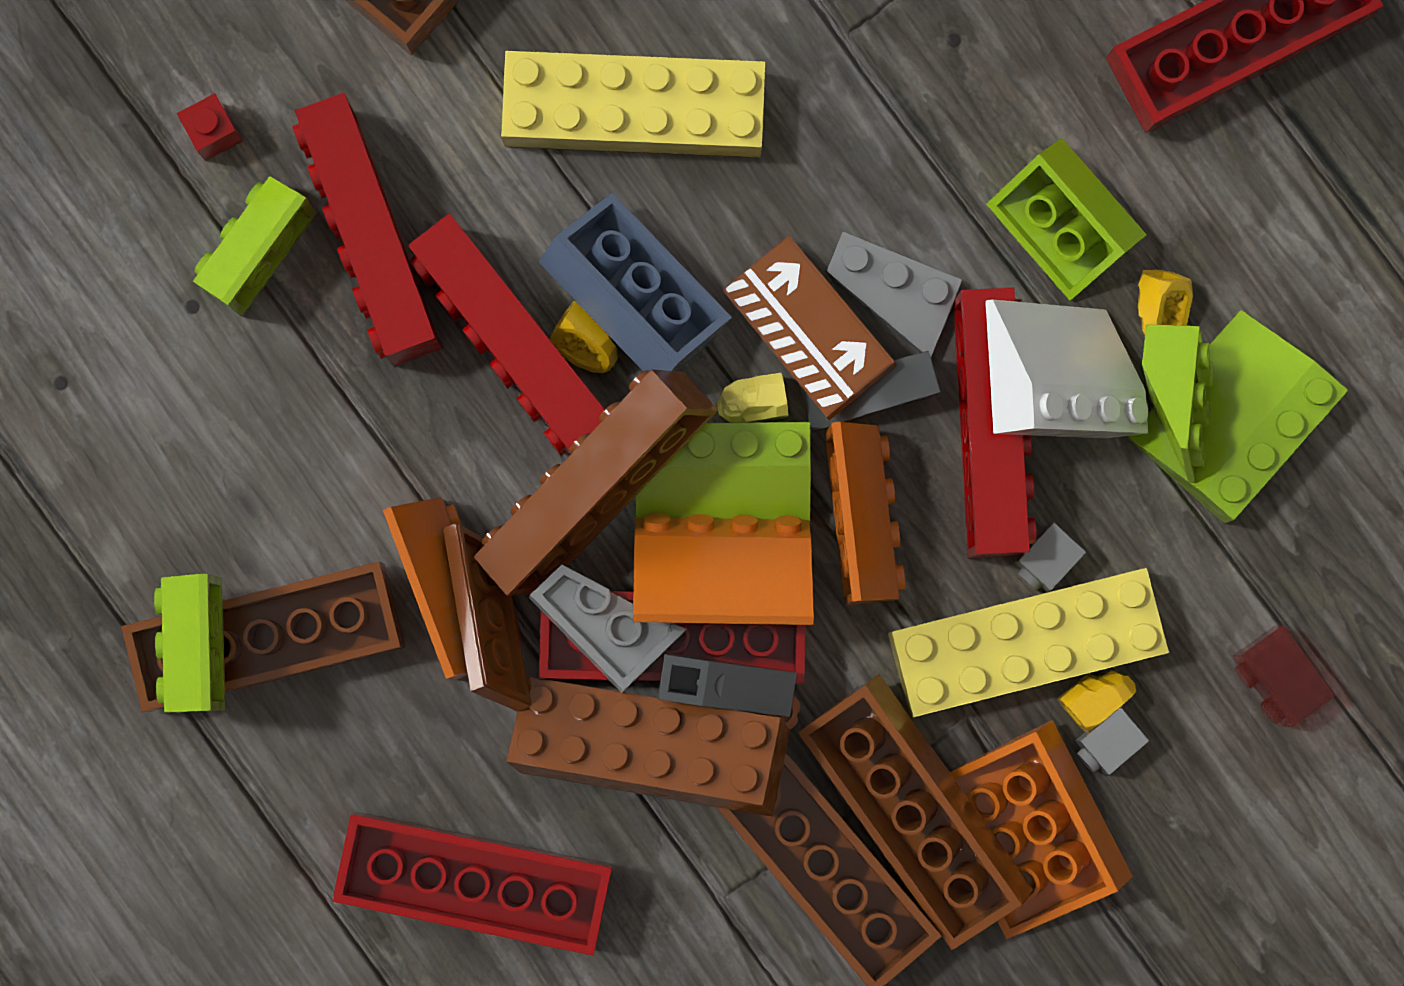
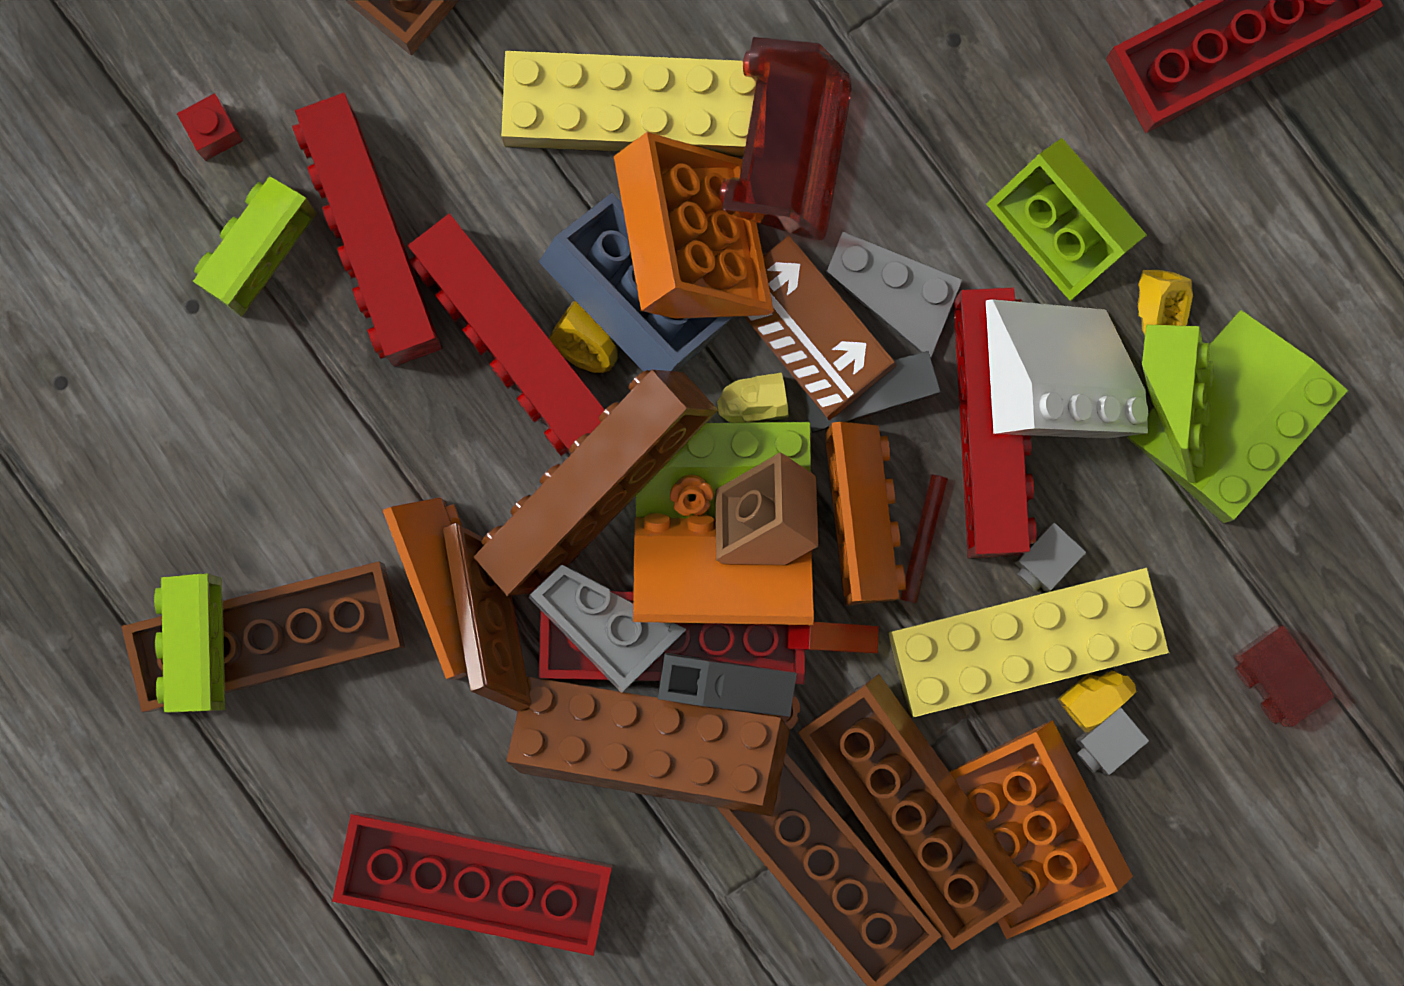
none -> orange slope [614,132,774,319]
none -> orange plate [670,475,713,516]
none -> medium nougat slope [716,452,818,565]
none -> clear red windscreen [720,37,852,241]
none -> red piece [788,622,879,653]
none -> clear red bar [900,474,948,604]

